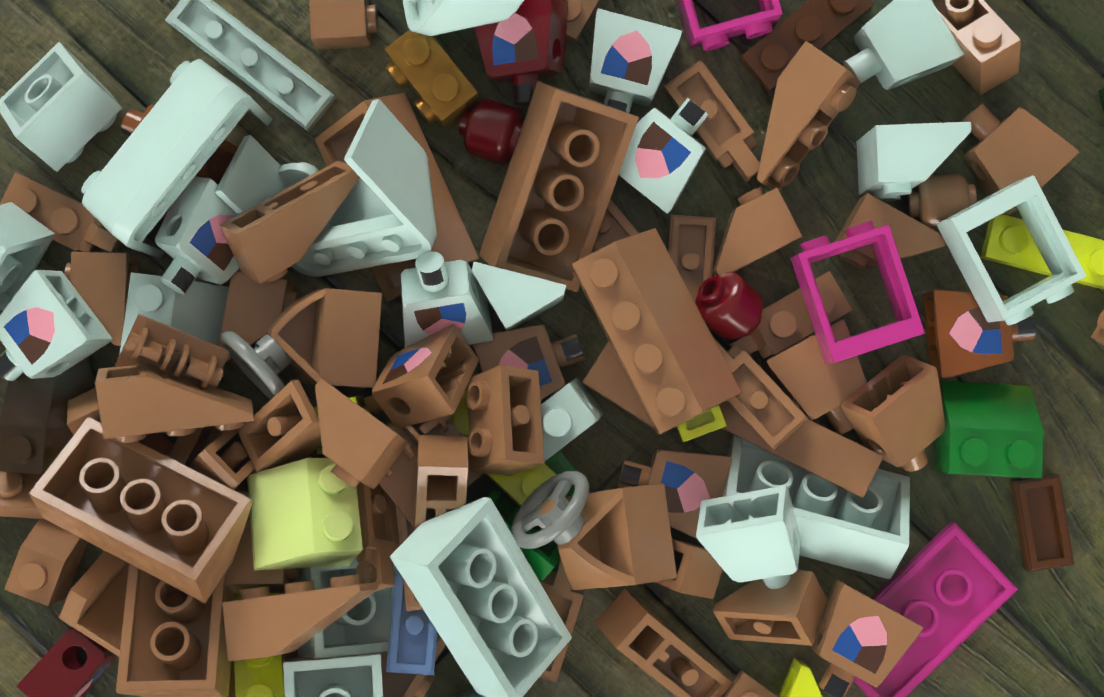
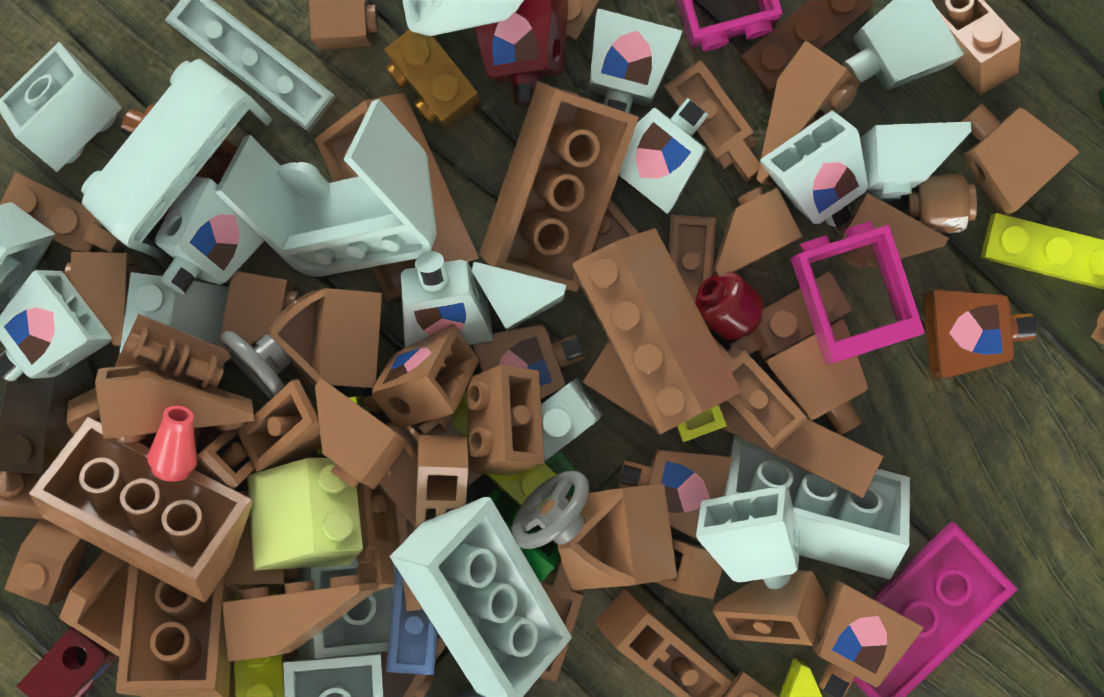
medium nougat slope [219,160,360,284] -> none
dark red head [459,99,525,165] -> none
medium nougat torso [840,354,946,472] -> none
green slope [934,381,1044,479] -> none
light aqua window [936,175,1086,326] -> none
reddish brown tile [1010,474,1074,572] -> none
none -> coral cone [147,406,198,482]
none -> light aqua torso [760,110,868,226]

